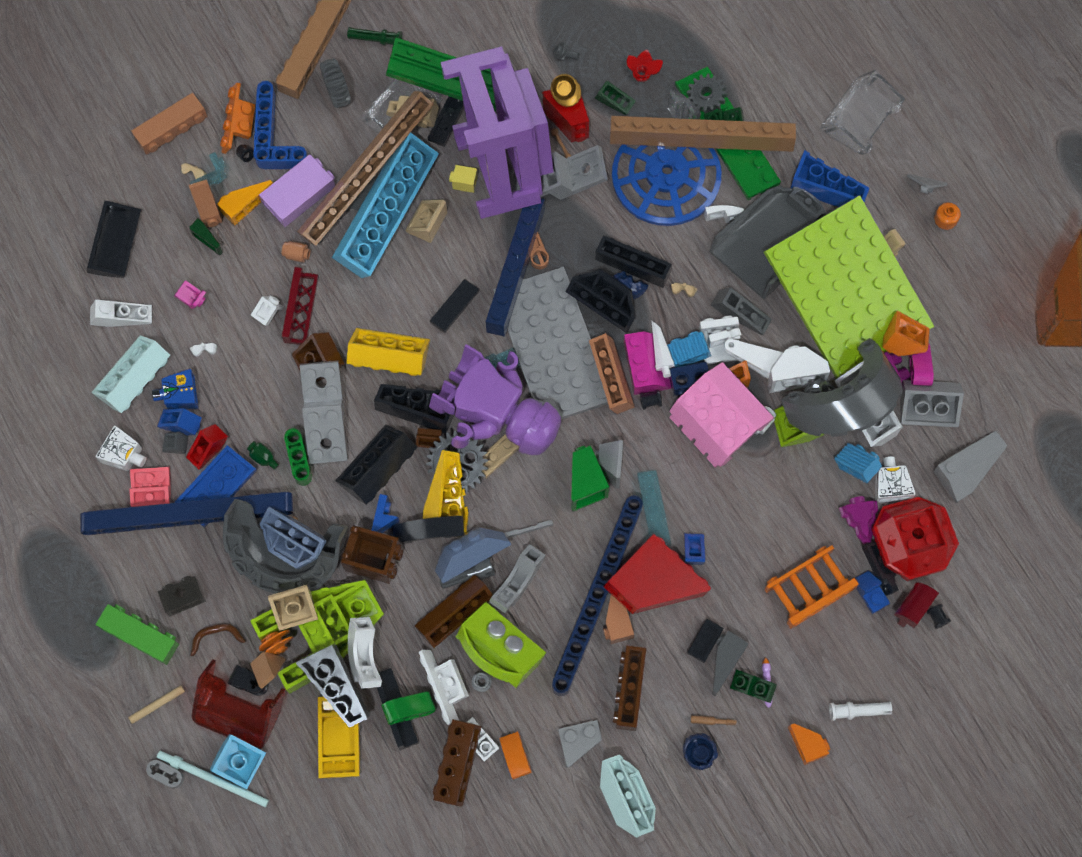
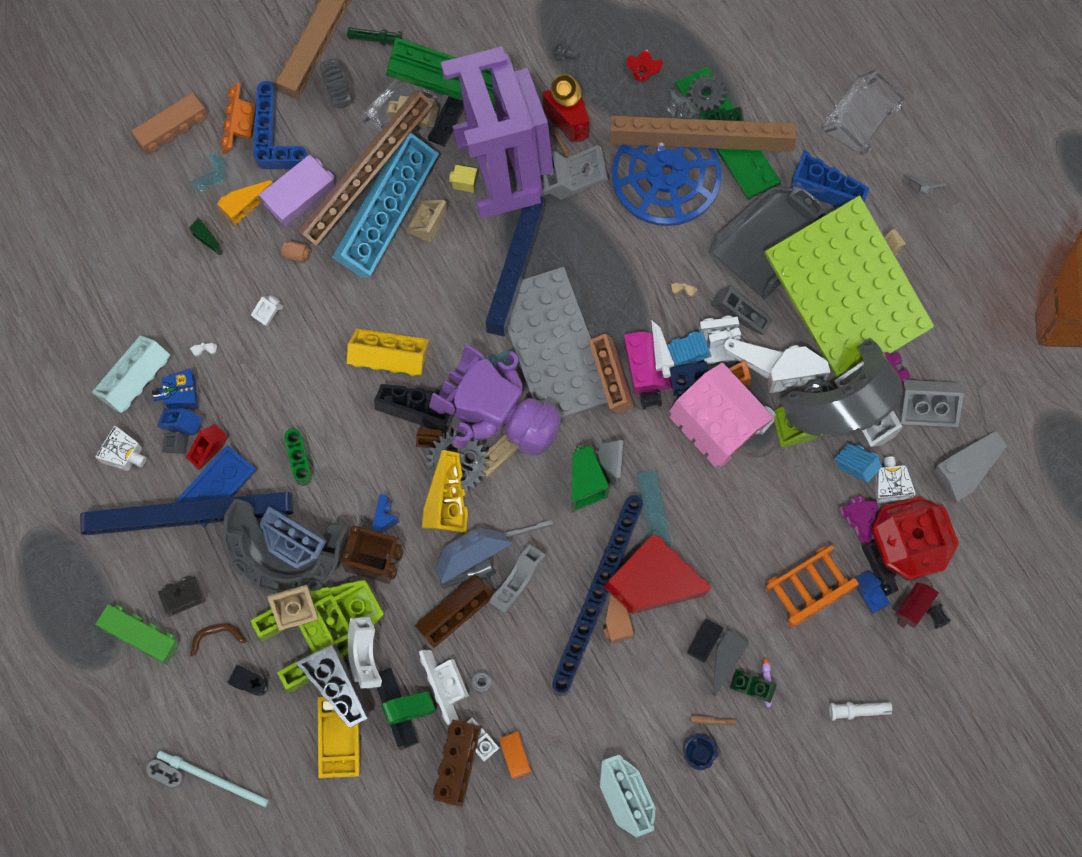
black slope [87,200,141,278] -> none
white slope [90,300,152,327] -> none
tan bar [128,685,185,724] -> none
coral slope [129,467,171,507] -> none
dark pink bracket [174,280,206,309] -> none
tan piece [181,163,206,180] -> none
nougat slope [189,180,222,227] -> none
clear red windscreen [191,659,286,749] -> none
medium azure slope [210,734,266,789] -> none
black piece [236,144,254,162] -> none
dark green plant [247,441,279,470] -> none
medium nougat slope [250,651,286,689] -> none
orange piece [258,629,293,655] -> none
dark red fence [282,267,319,345] -> none
reddish brown slope [292,332,344,382] -> none
light grey bracket [300,360,348,464] -> none
black slope [335,425,417,505] -> none
black slope [392,516,464,544] -> none
black tile [430,279,479,333] -> none
lime piece [456,602,546,688] -> none
nougat piece [530,232,549,270] -> none
light grey wing [558,720,602,768] -> none
black wedge [565,269,636,333] -> none
dark green slope [595,80,636,115] -> none
black brick [595,235,672,288] -> none
dark blue hair [613,271,648,299] -> none
reddish brown brick [613,645,646,731] -> none
blue slope [684,534,705,565] -> none
white slope [704,205,744,224] -> none
orange slope [788,724,830,765] -> none
orange slope [882,311,930,356] -> none
dark pink beam [908,343,934,386] -> none
orange head [934,202,961,230] -> none

